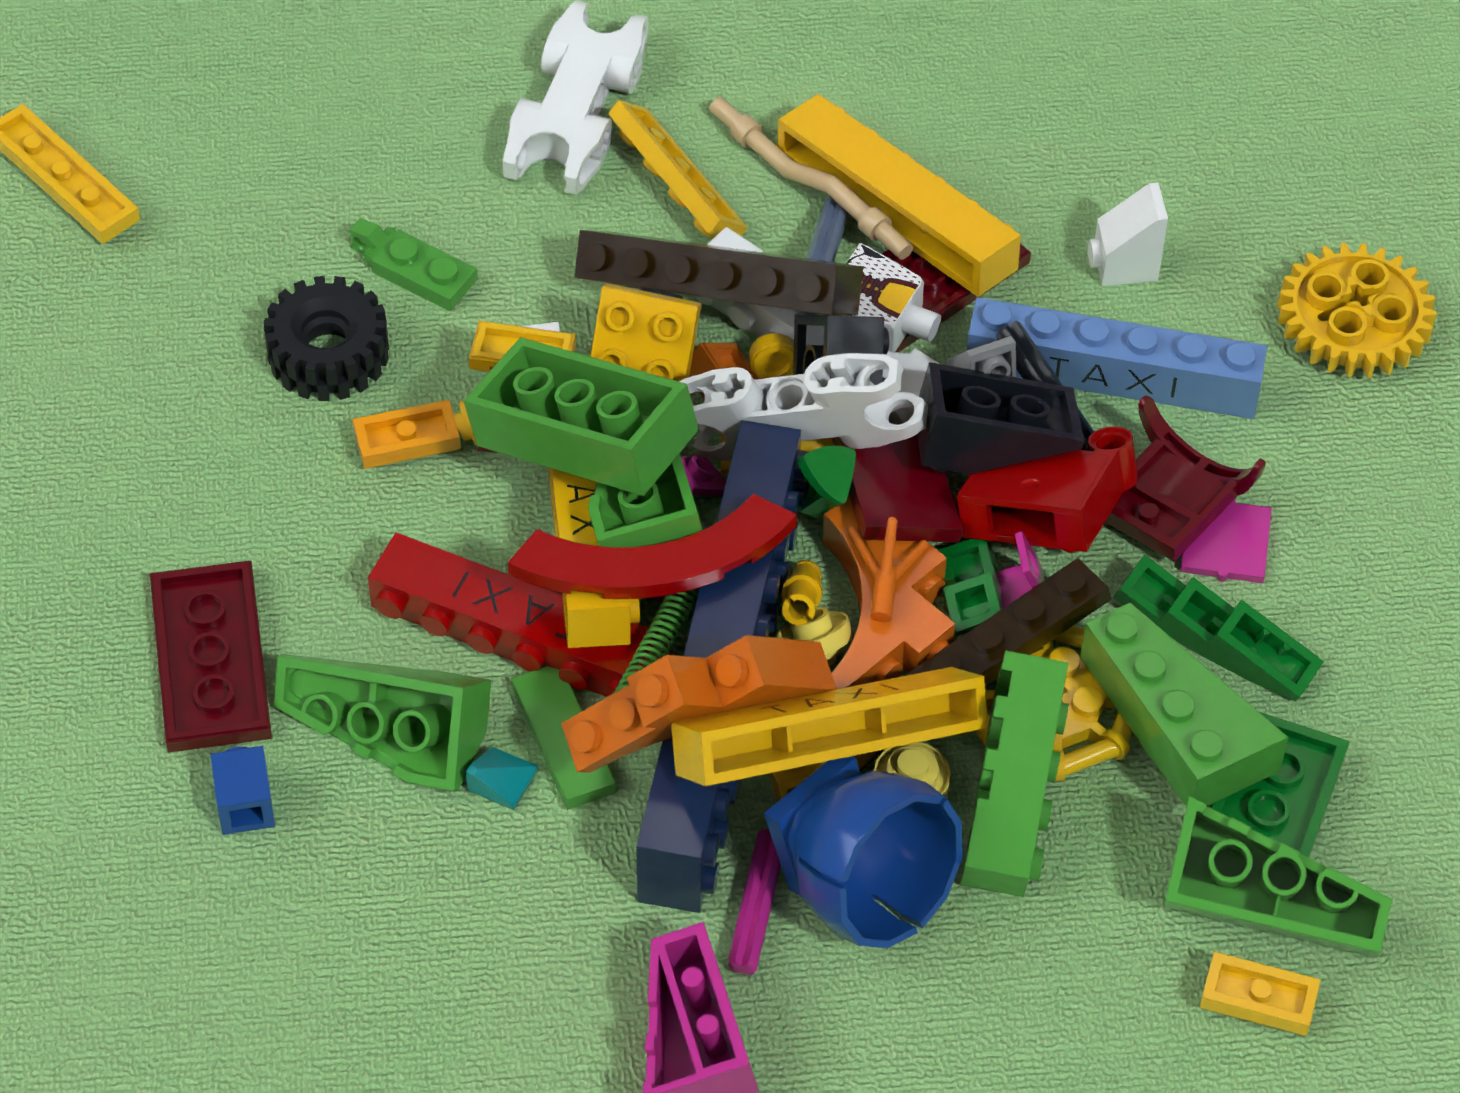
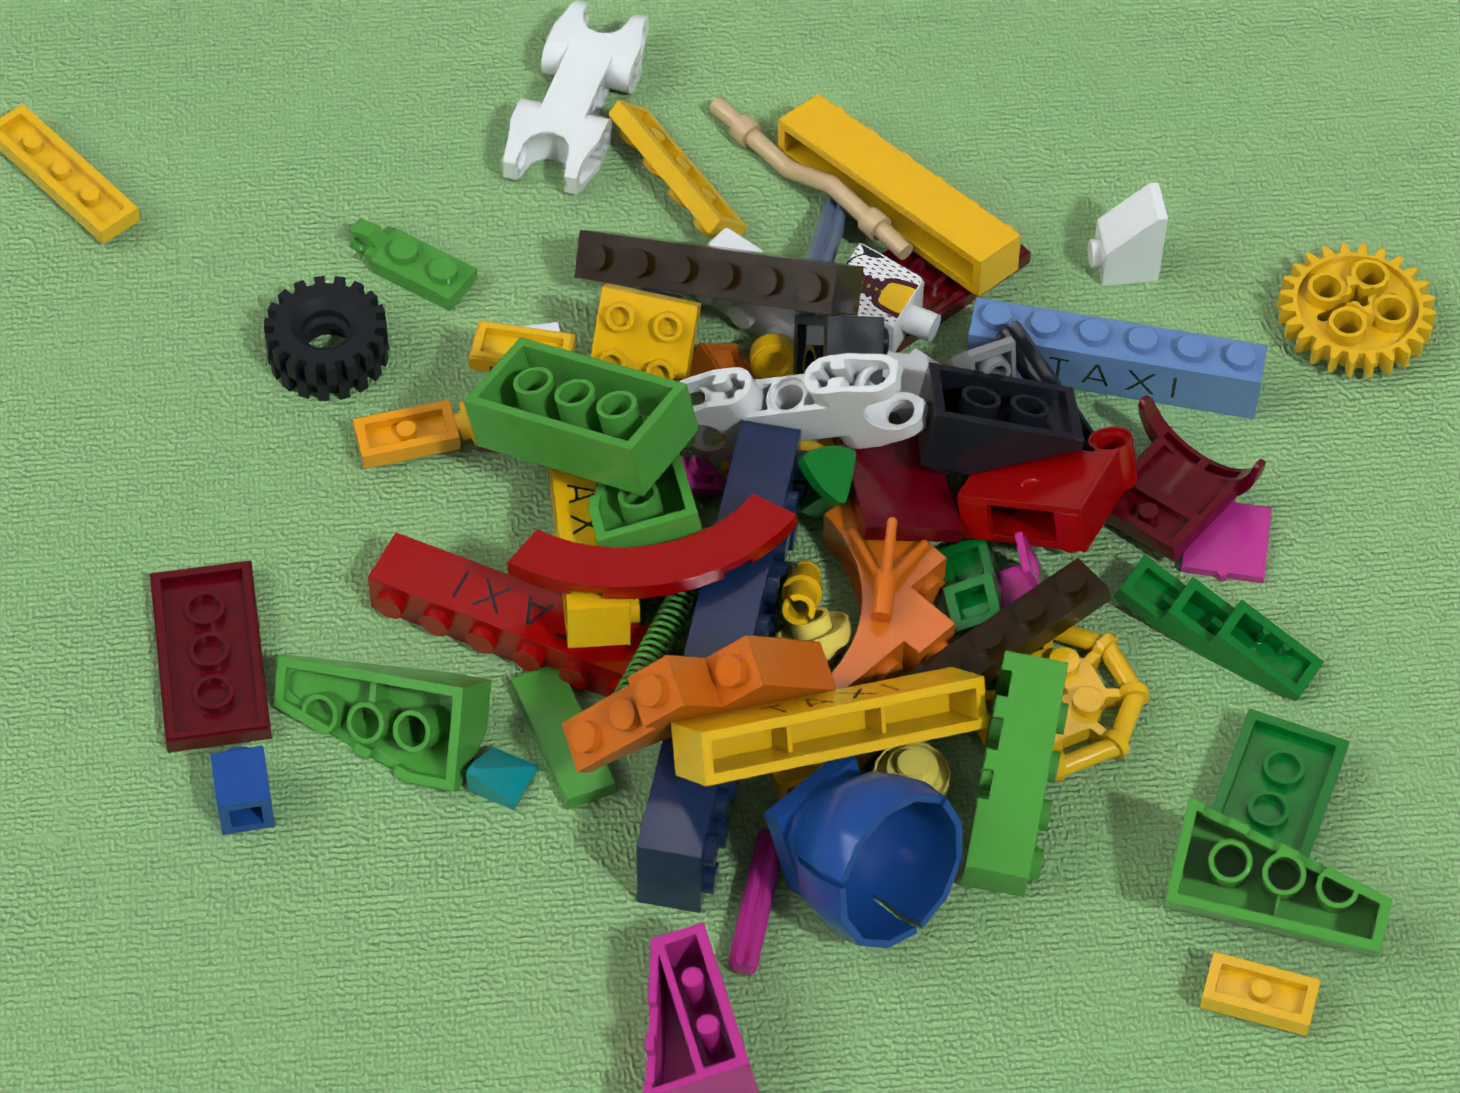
bright green wedge [1080,603,1288,807] -> none

